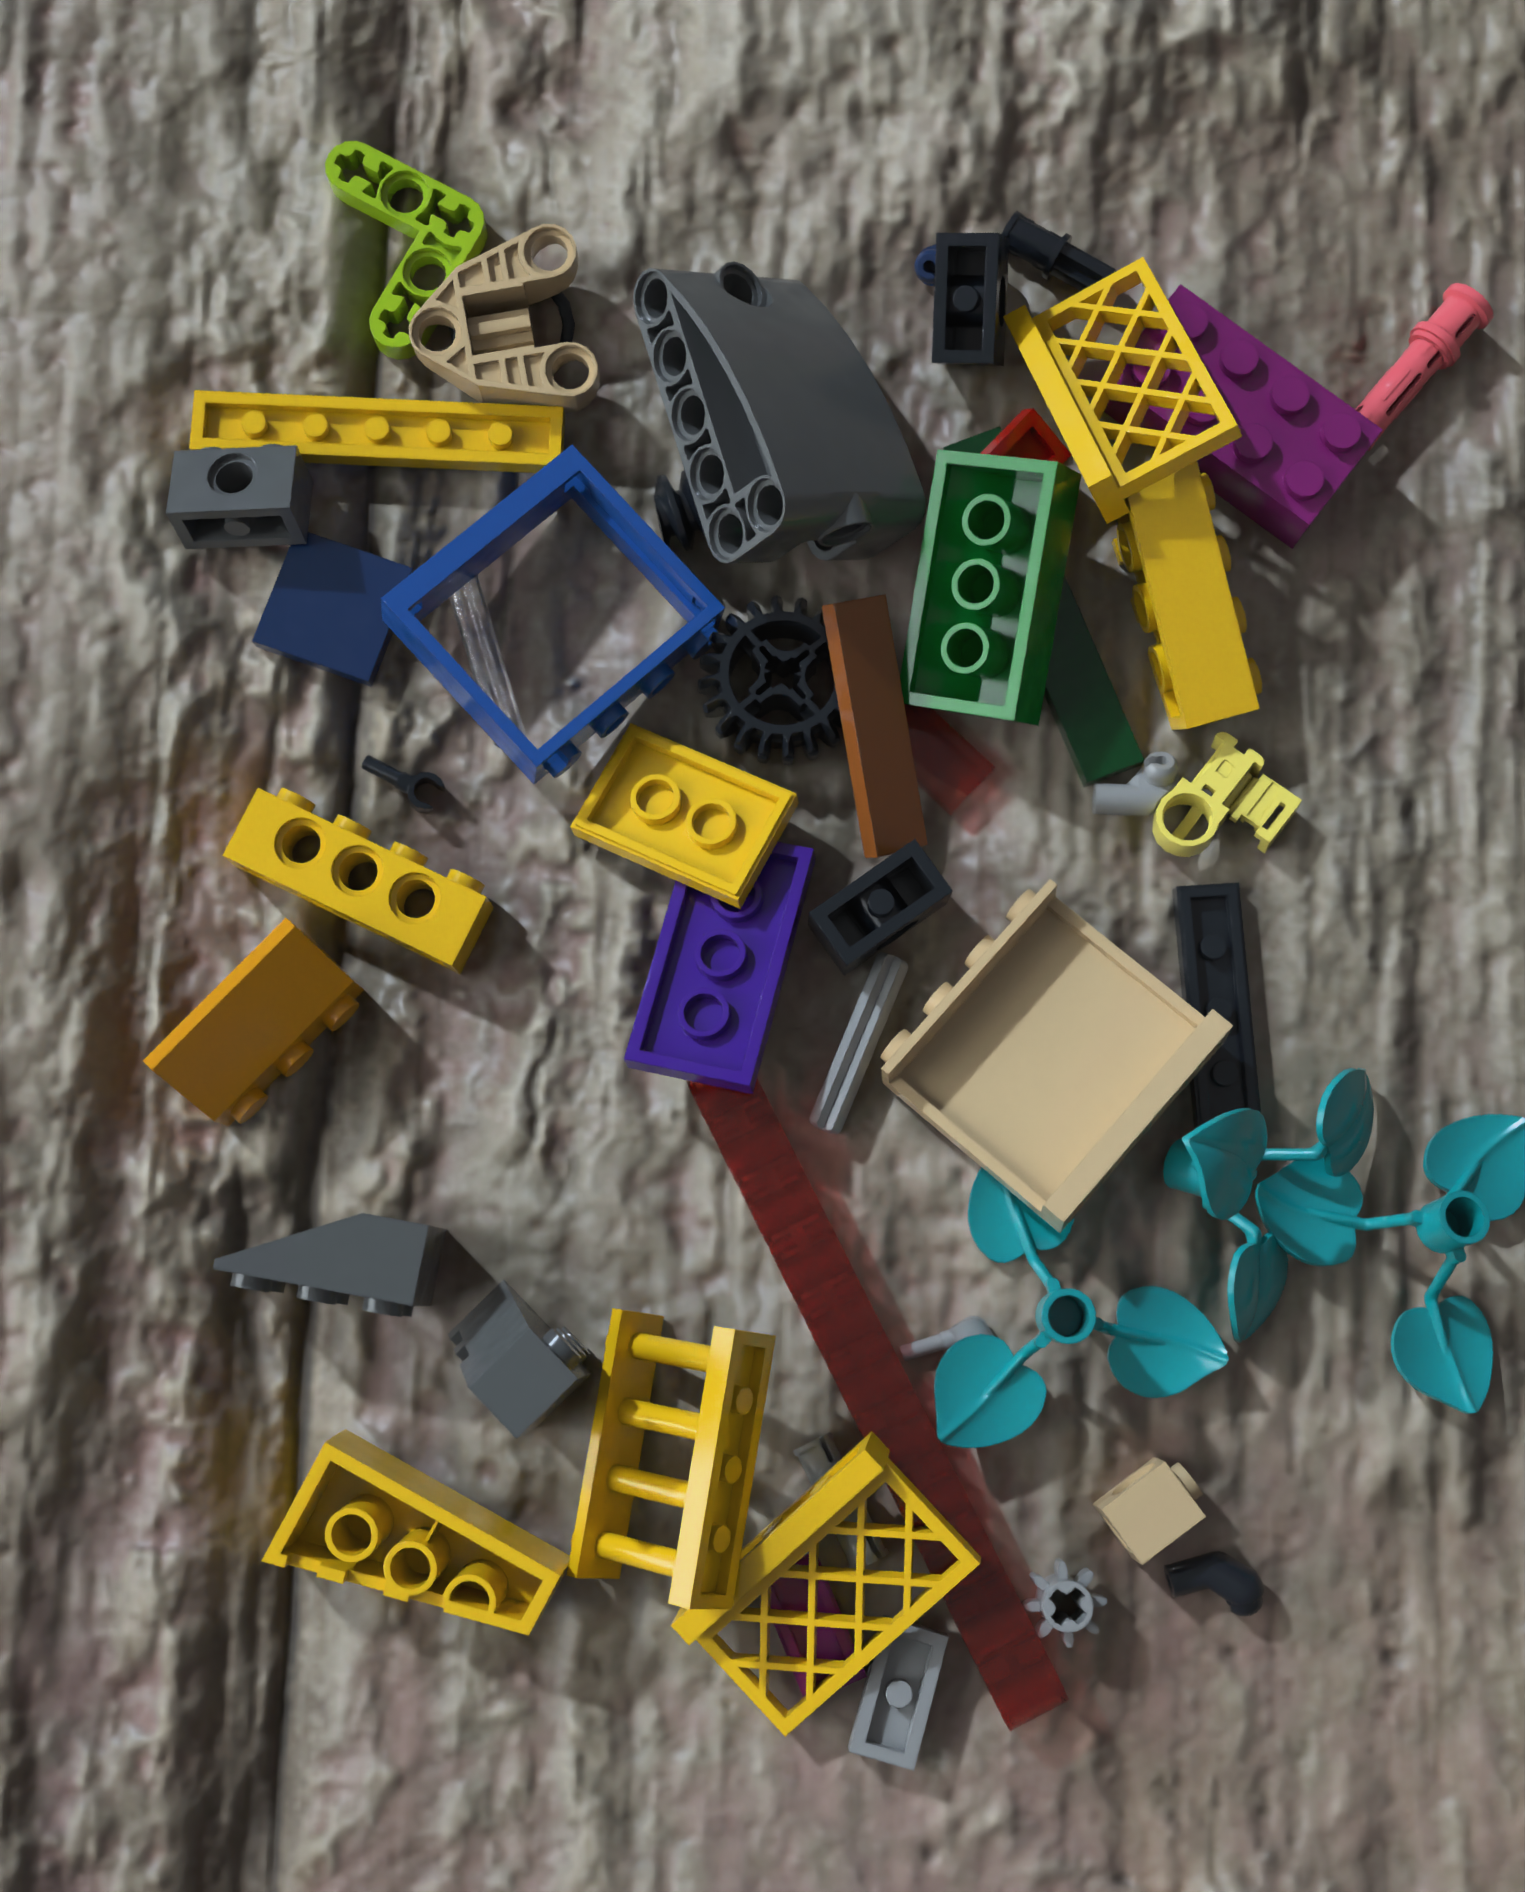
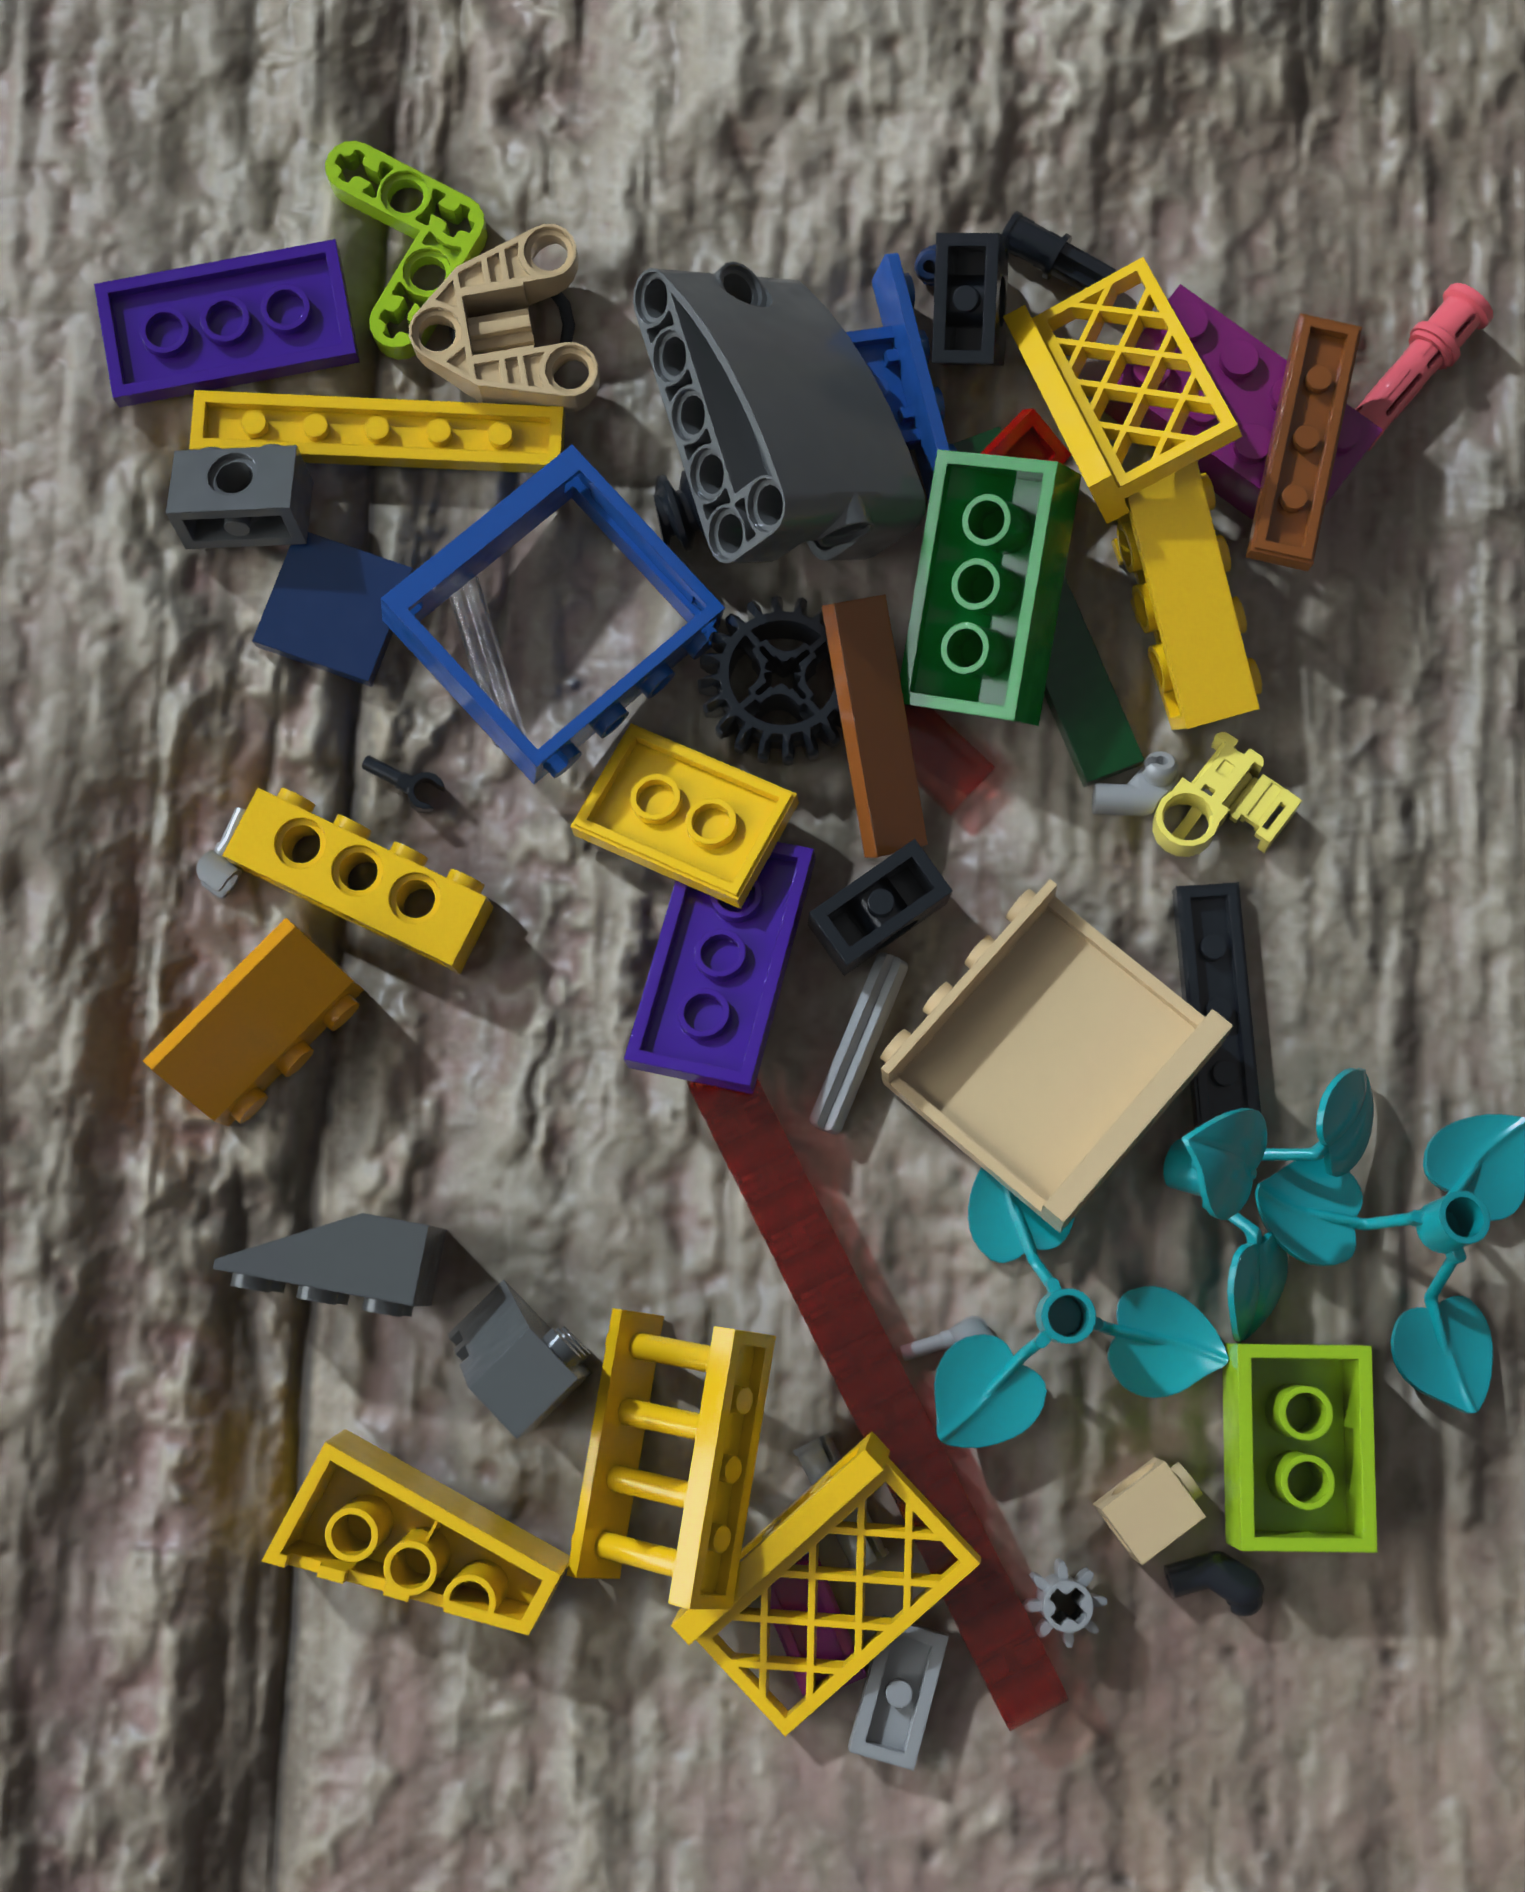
none -> dark purple plate [94,239,360,408]
none -> light grey hand [197,807,246,899]
none -> blue bracket [846,253,957,503]
none -> lime brick [1222,1343,1378,1553]
none -> dark orange tile [1245,313,1362,572]

